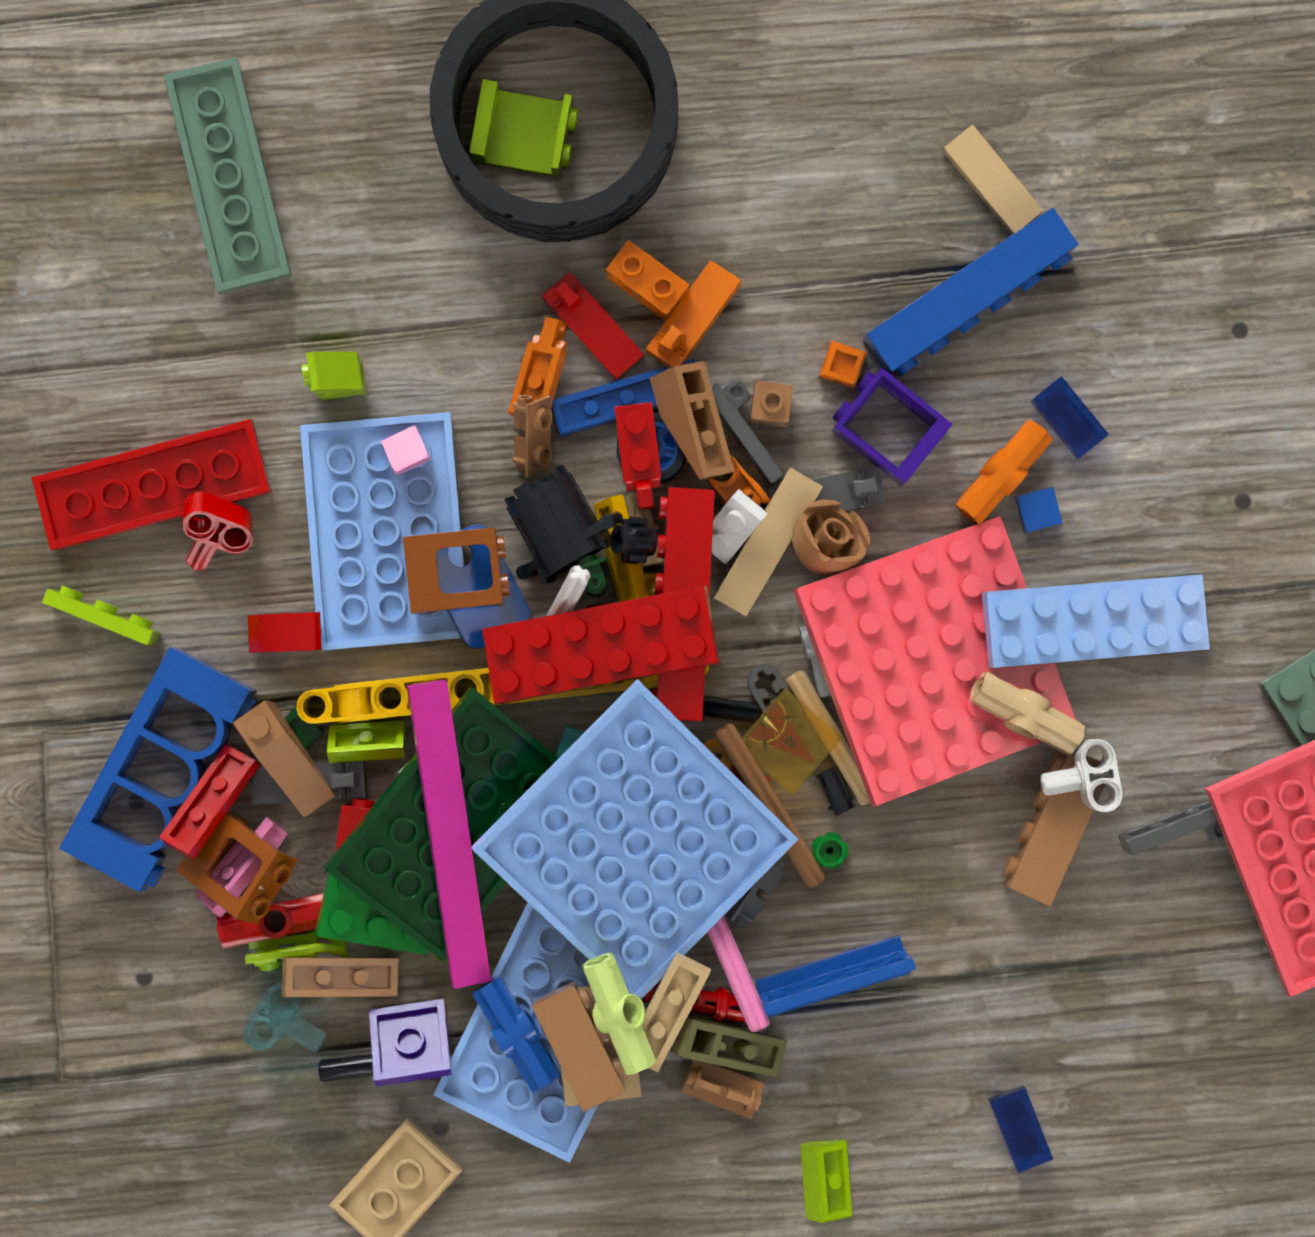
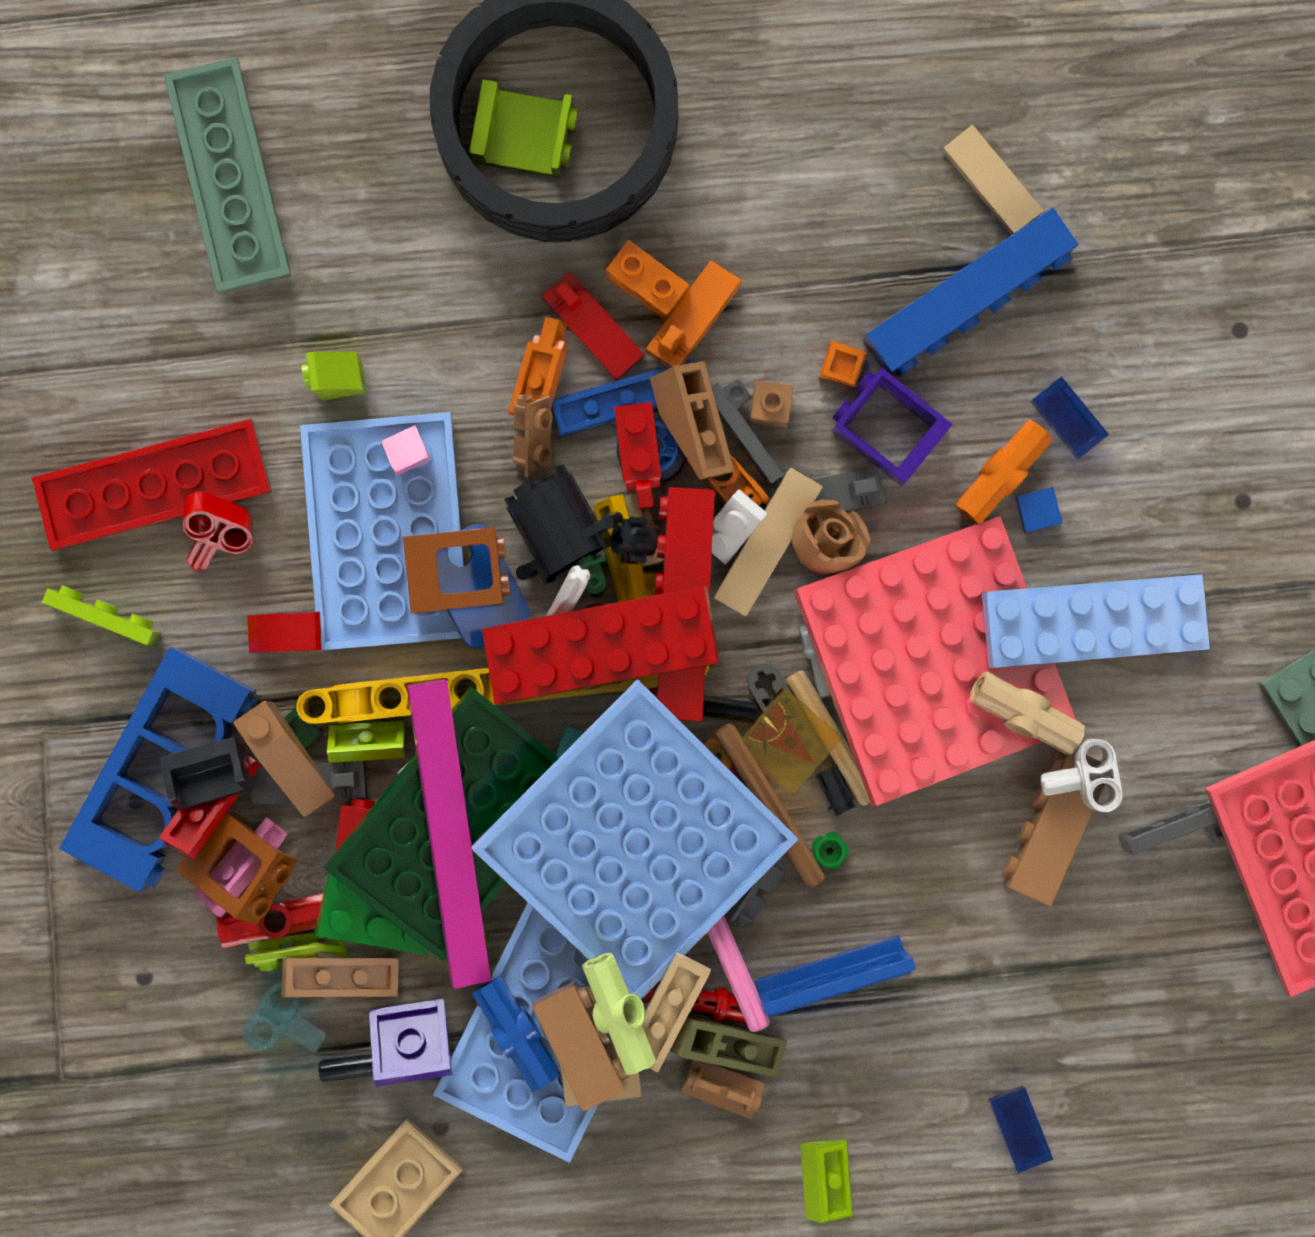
none -> black panel [159,737,253,811]

